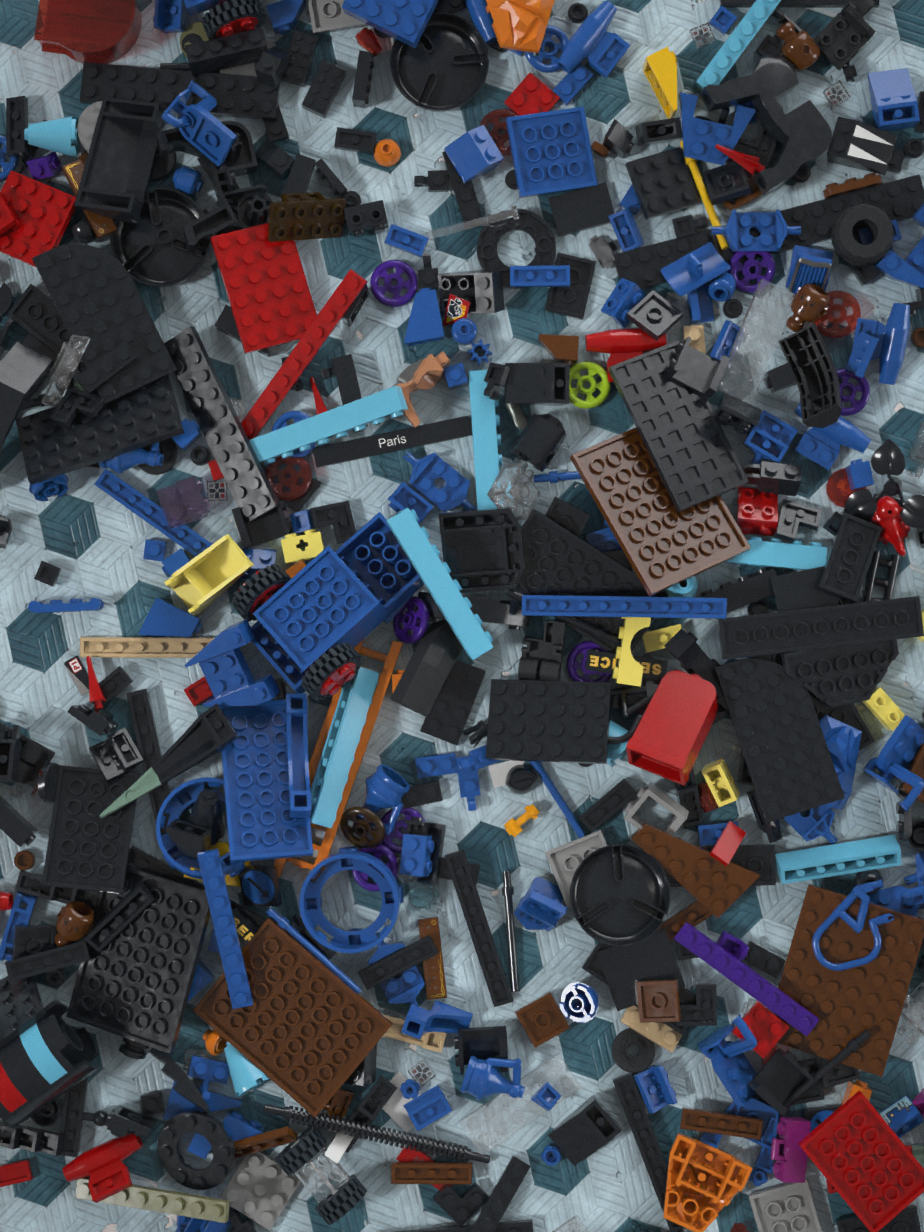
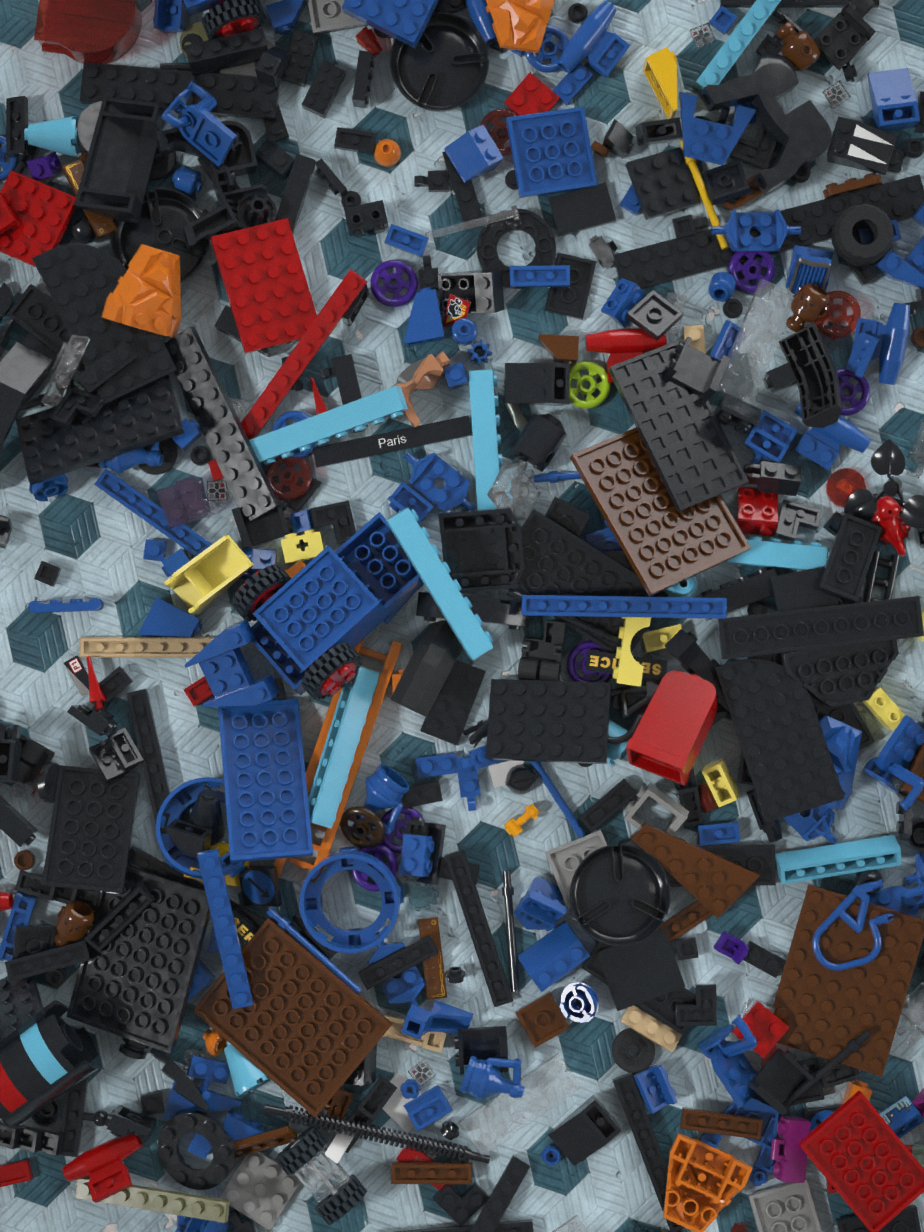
black plate [99,704,239,818] -> none
dark brown bracket [268,192,346,242] -> none
blue arch [285,693,312,818] -> none
dark purple plate [393,596,429,644] -> none
black plate [484,362,510,401] -> none
blue slope [531,1082,561,1111] -> none
blue slope [608,207,644,252] -> none
reddish brown plate [636,979,681,1023] -> none
blue shield [660,242,731,296] -> none
dark purple plate [674,922,819,1036] -> none
blue panel [687,282,714,324] -> none
tile [709,821,746,866] -> none
red piece [715,144,765,175] -> none
blue brick [845,459,874,491] -> none
none -> orange wedge [102,244,182,337]
none -> black plate [440,1121,460,1140]
none -> black plate [445,967,466,983]
none -> blue slope [517,921,590,992]

